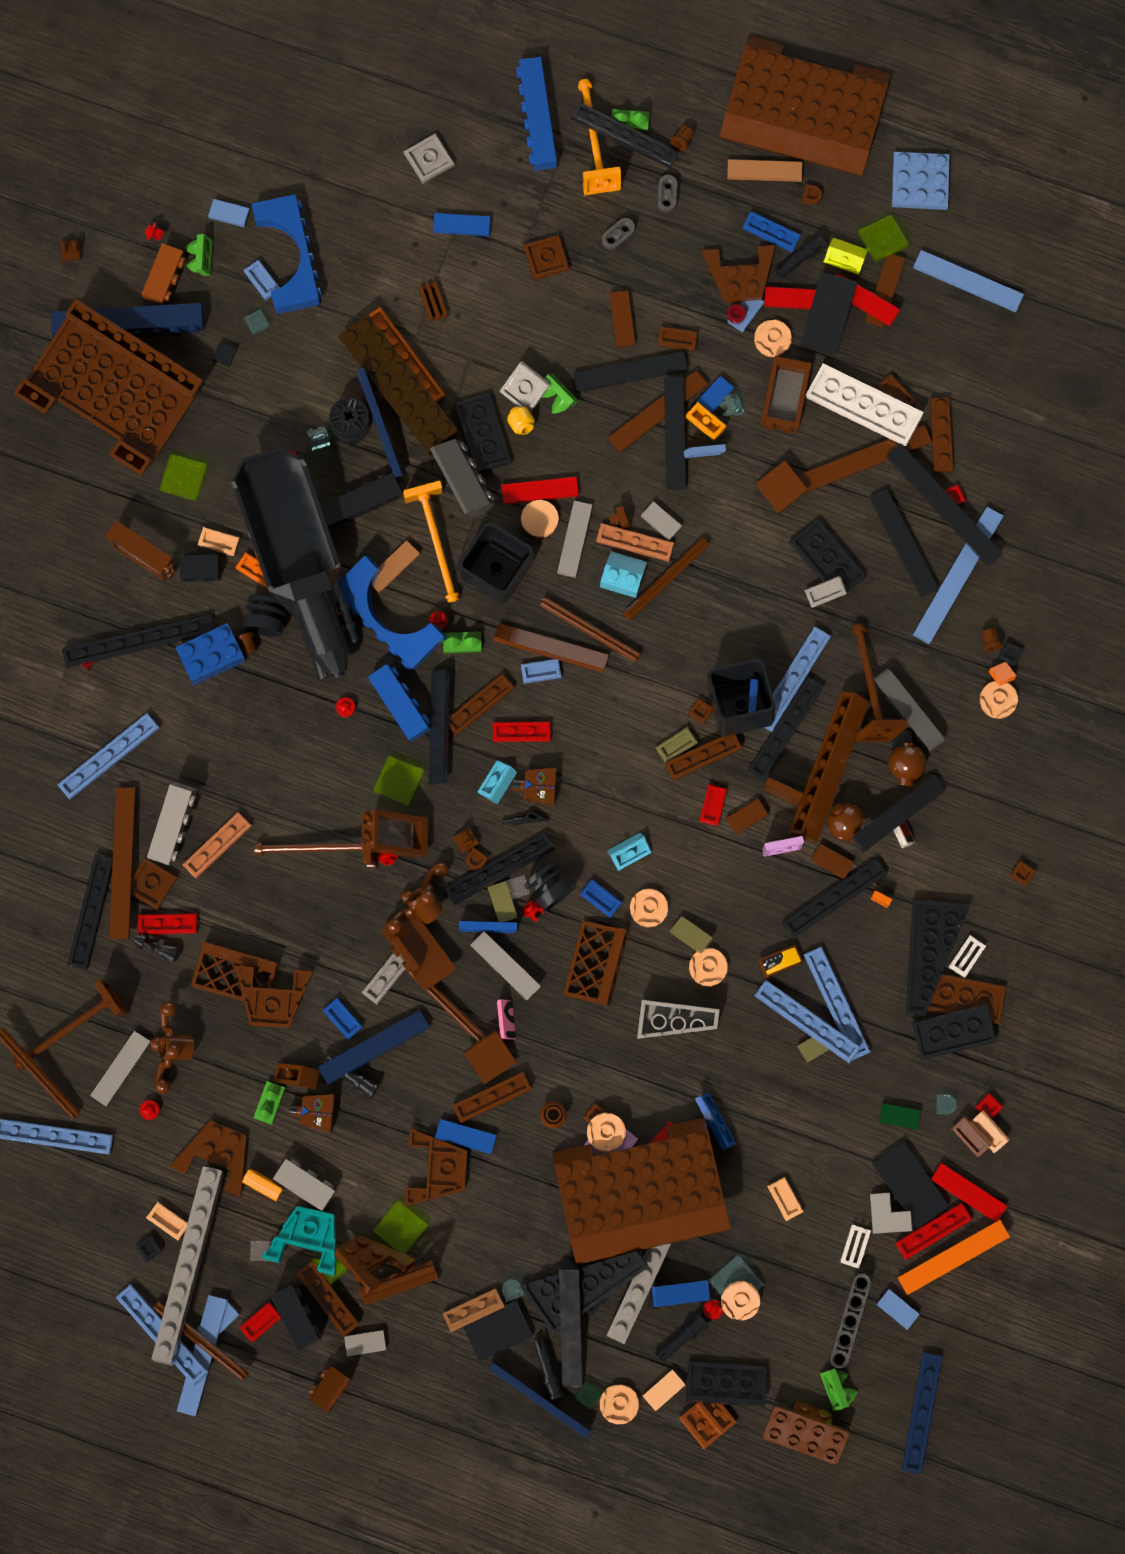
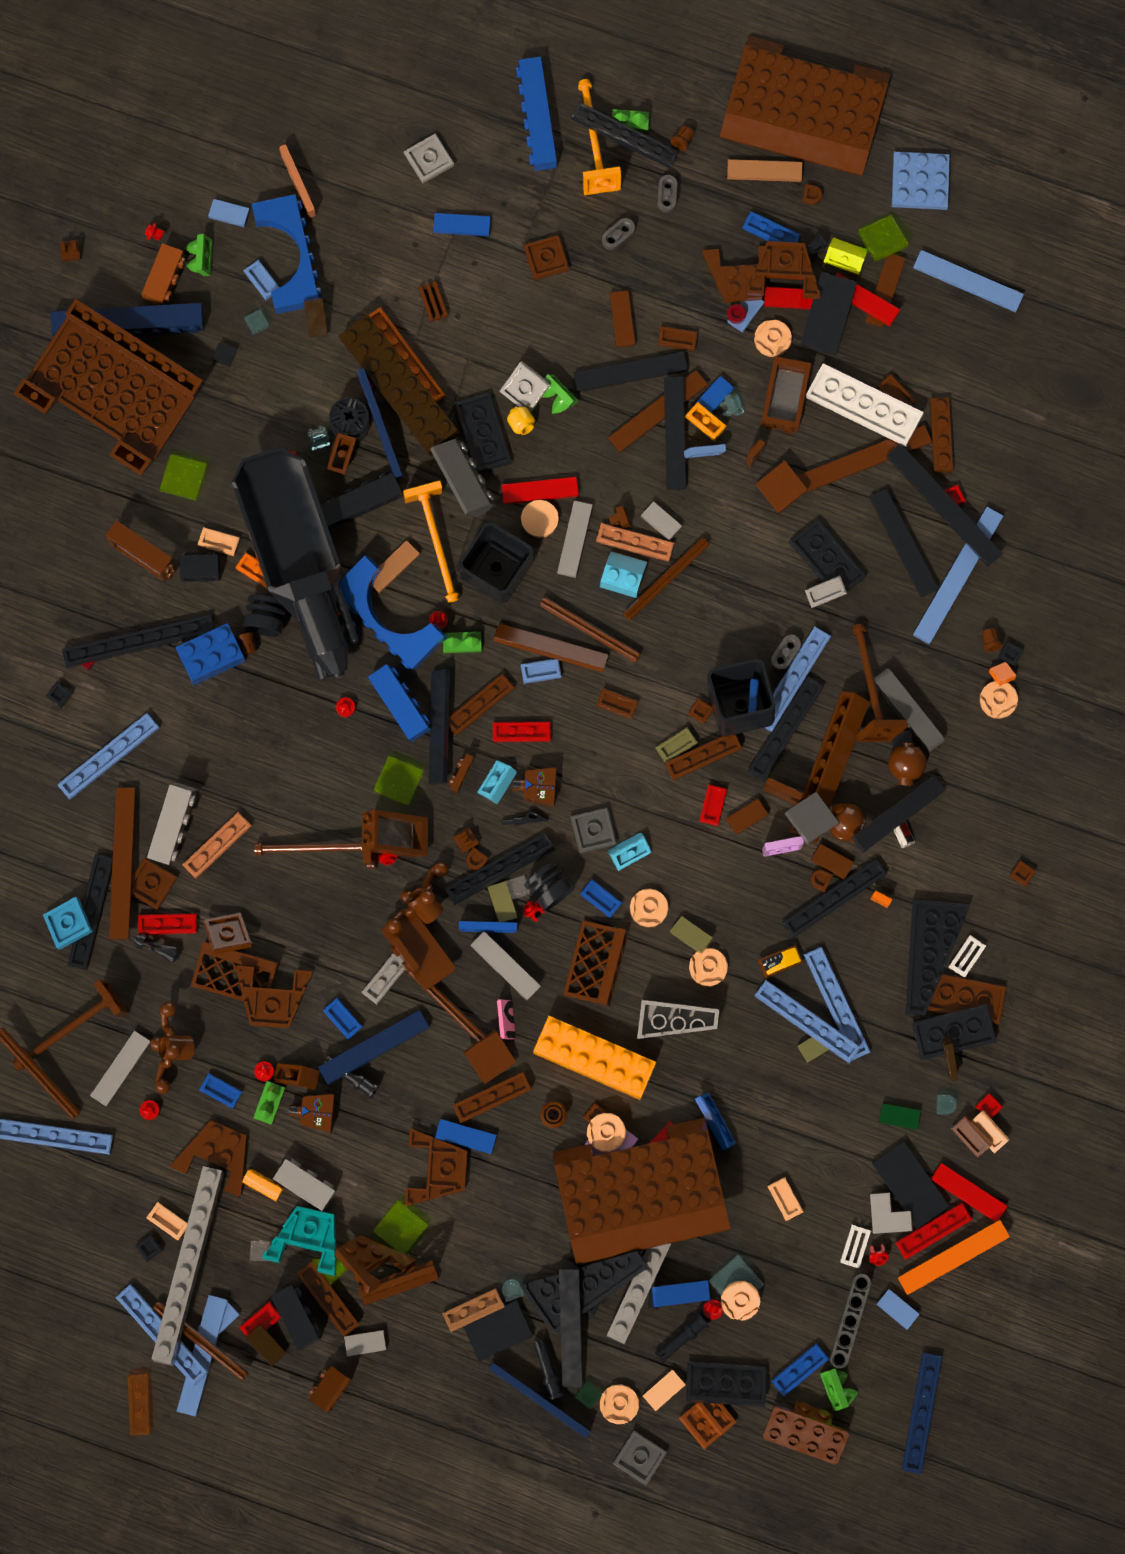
none -> dark azure plate [43,897,93,950]
none -> black tile [45,682,73,709]
none -> clear orange tile [128,1374,150,1436]
none -> blue tile [199,1073,243,1109]
none -> reddish brown tile [203,913,251,955]
none -> dark brown tile [245,1323,286,1367]
none -> red tile [254,1061,274,1082]
none -> nougat tile [279,144,316,218]
none -> dark brown tile [304,297,328,337]
none -> reddish brown slope [326,433,356,474]
none -> reddish brown plate [449,754,474,794]
none -> light orange brick [533,1016,656,1100]
none -> dark grey tile [570,807,617,854]
none -> reddish brown tile [596,688,639,720]
none -> dark grey tile [613,1430,667,1486]
none -> reddish brown tile [746,439,765,467]
none -> reddish brown wing [747,241,820,299]
none -> flat silver plate [771,635,801,671]
none -> blue tile [771,1343,829,1397]
none -> dark grey tile [785,792,839,845]
none -> reddish brown tile [810,869,833,892]
none -> red plate [869,1244,889,1266]
none -> dark brown tile [943,1038,958,1081]

